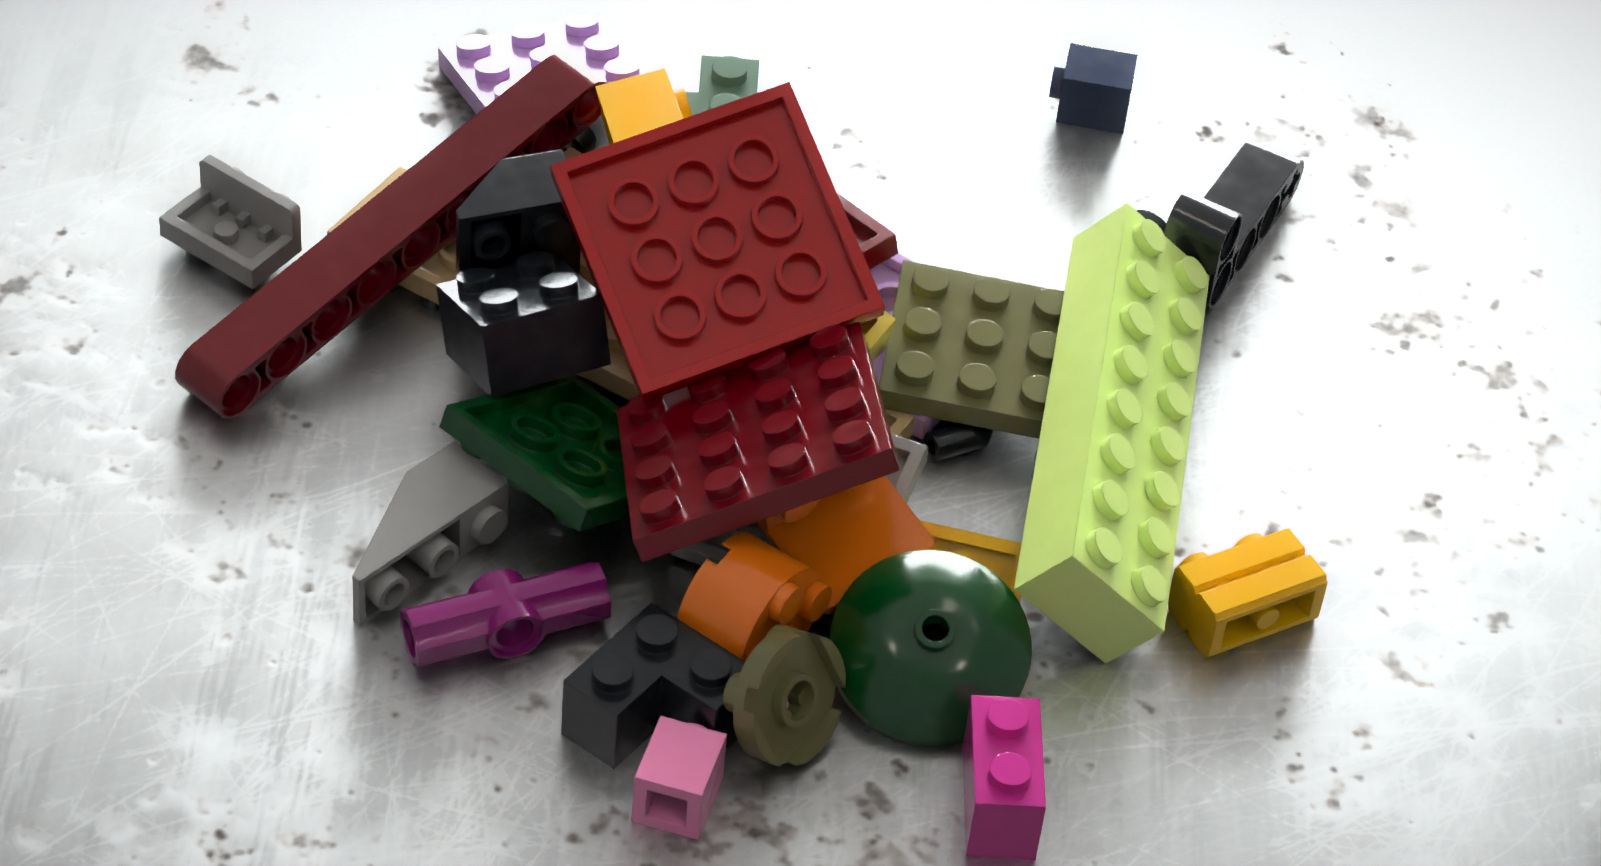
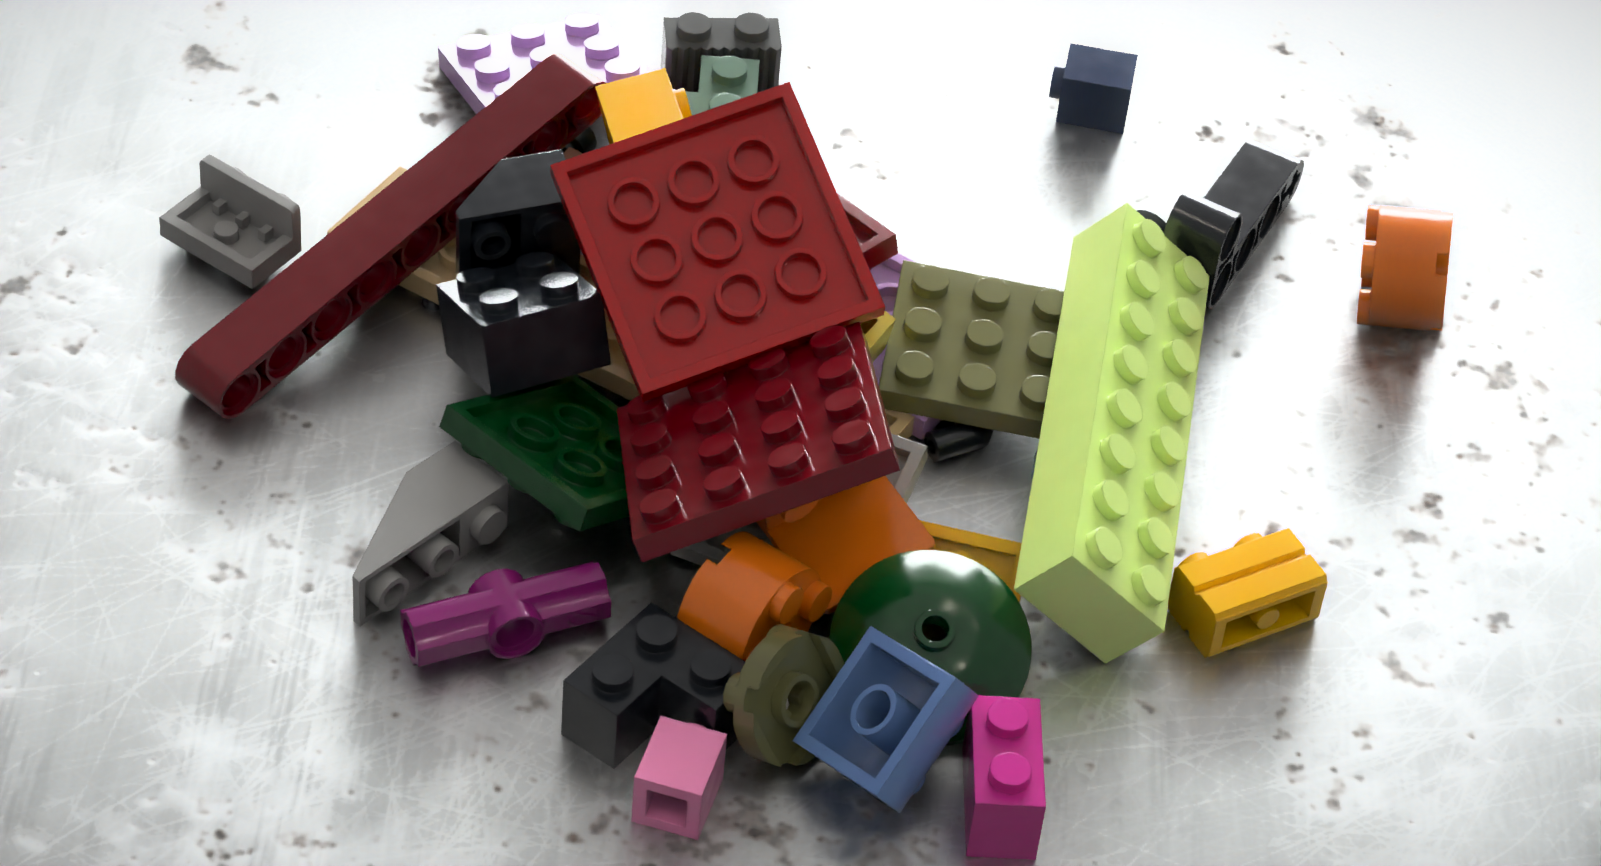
none -> dark grey brick [660,12,782,93]
none -> medium blue brick [793,626,979,813]
none -> orange brick [1357,205,1453,331]

